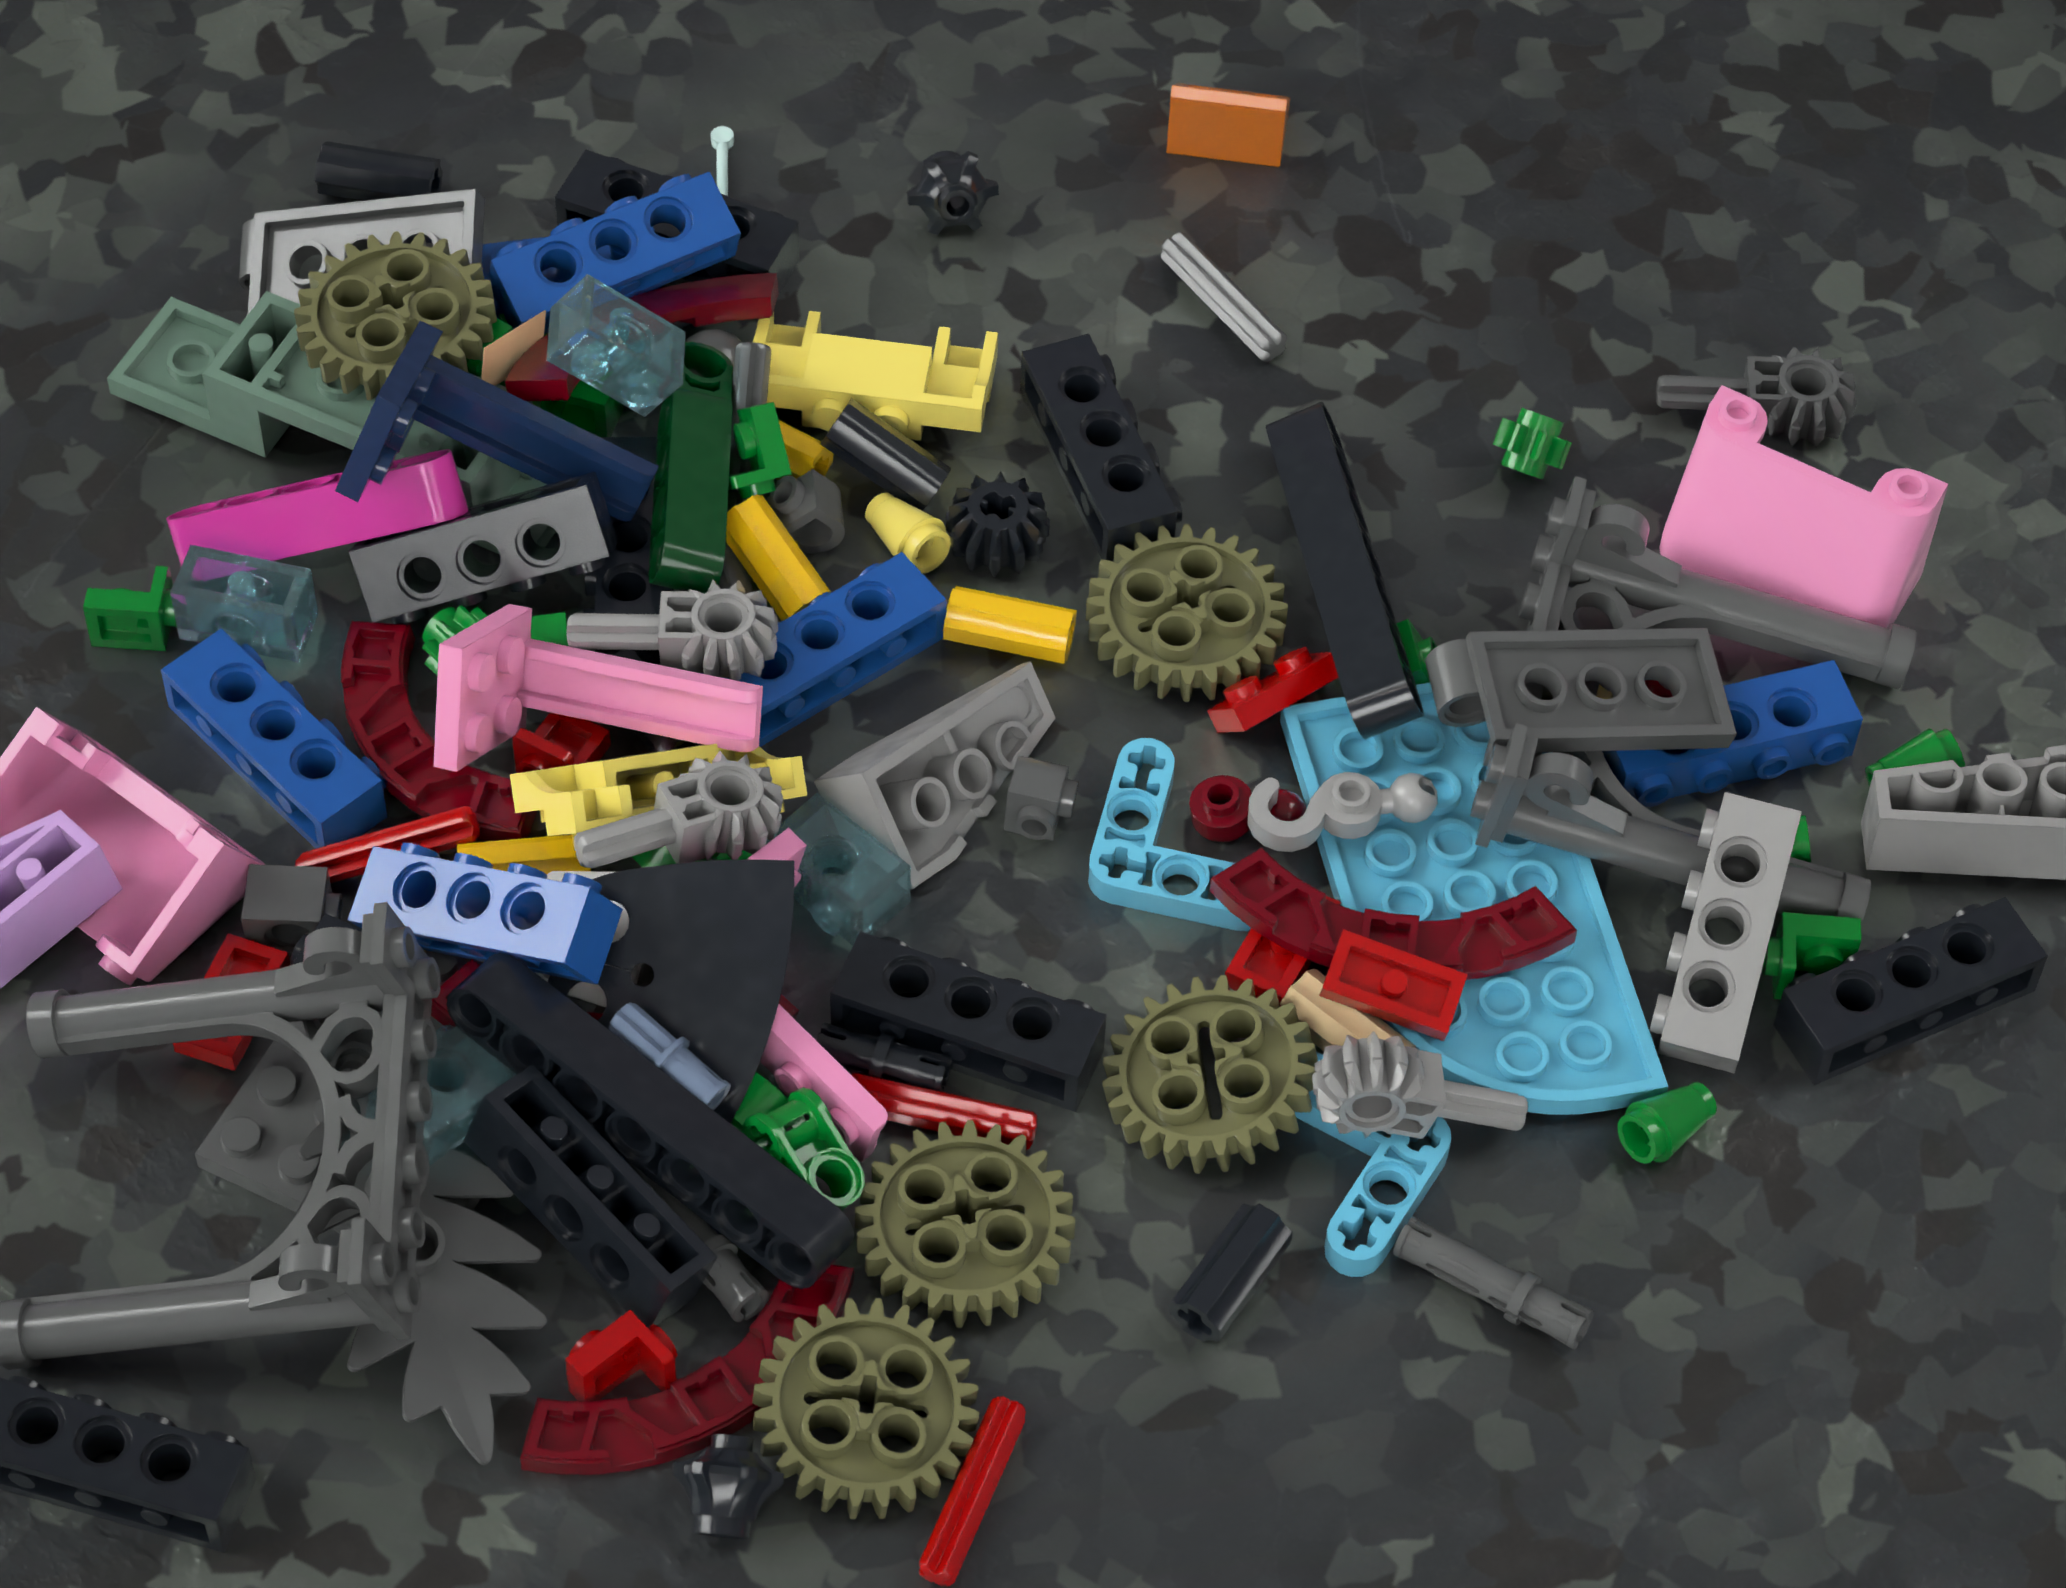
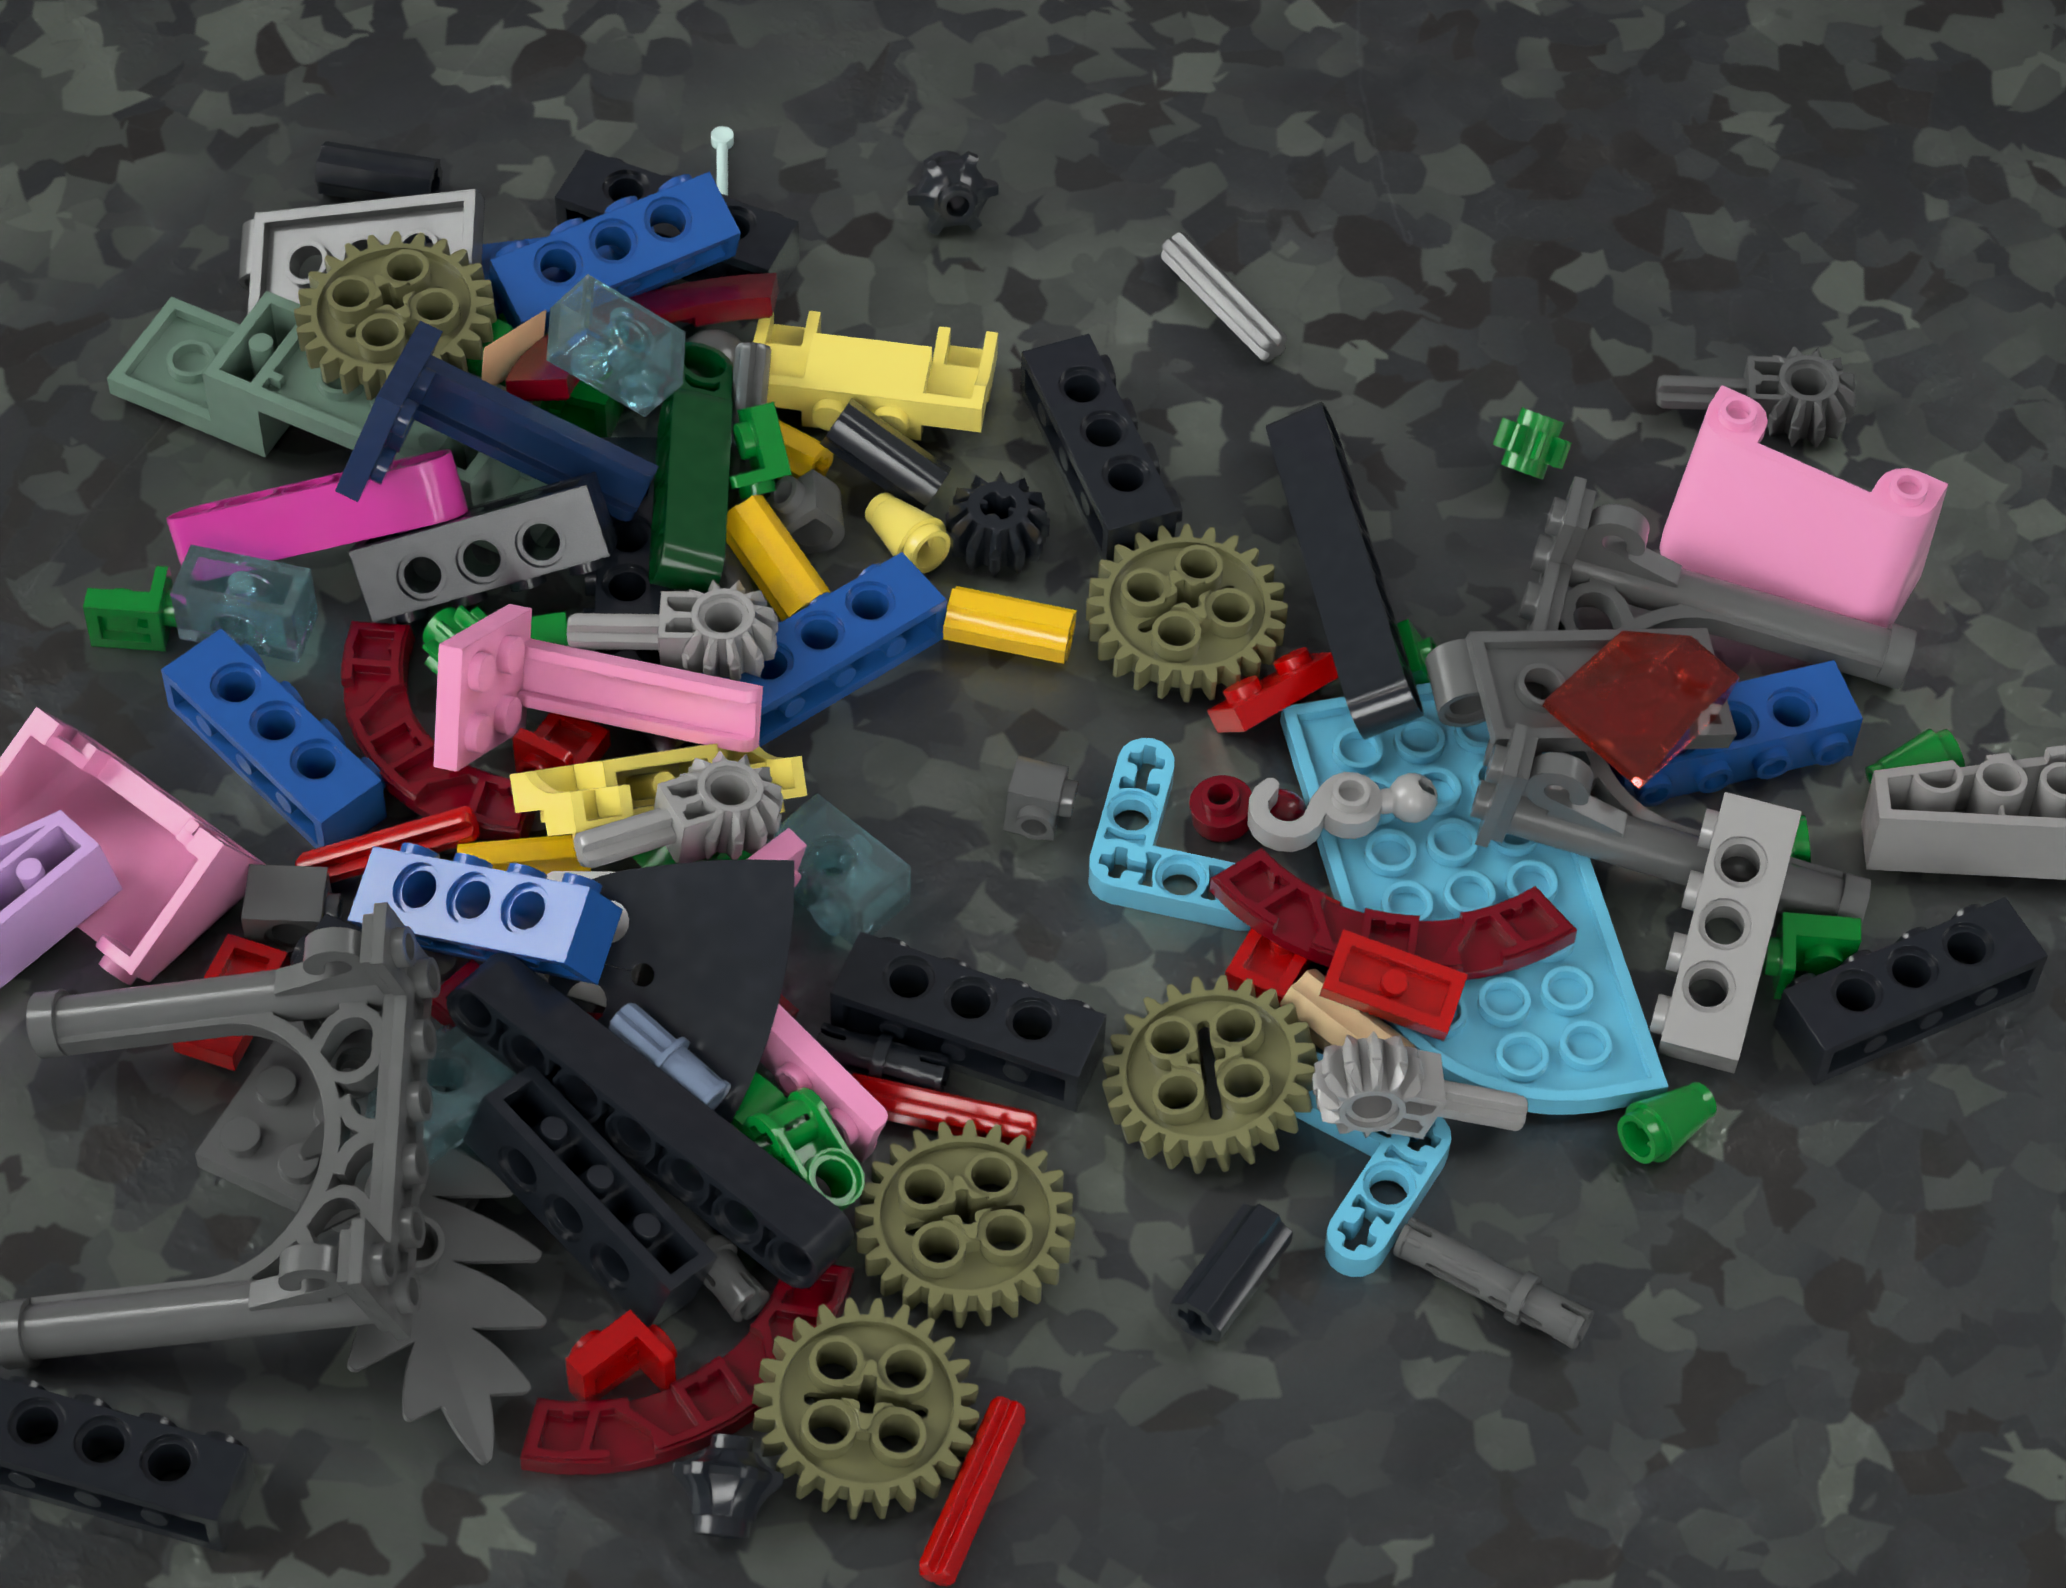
light grey wedge [814,662,1055,890] -> none
orange slope [1166,83,1291,167] -> none
none -> clear red slope [1542,631,1740,790]

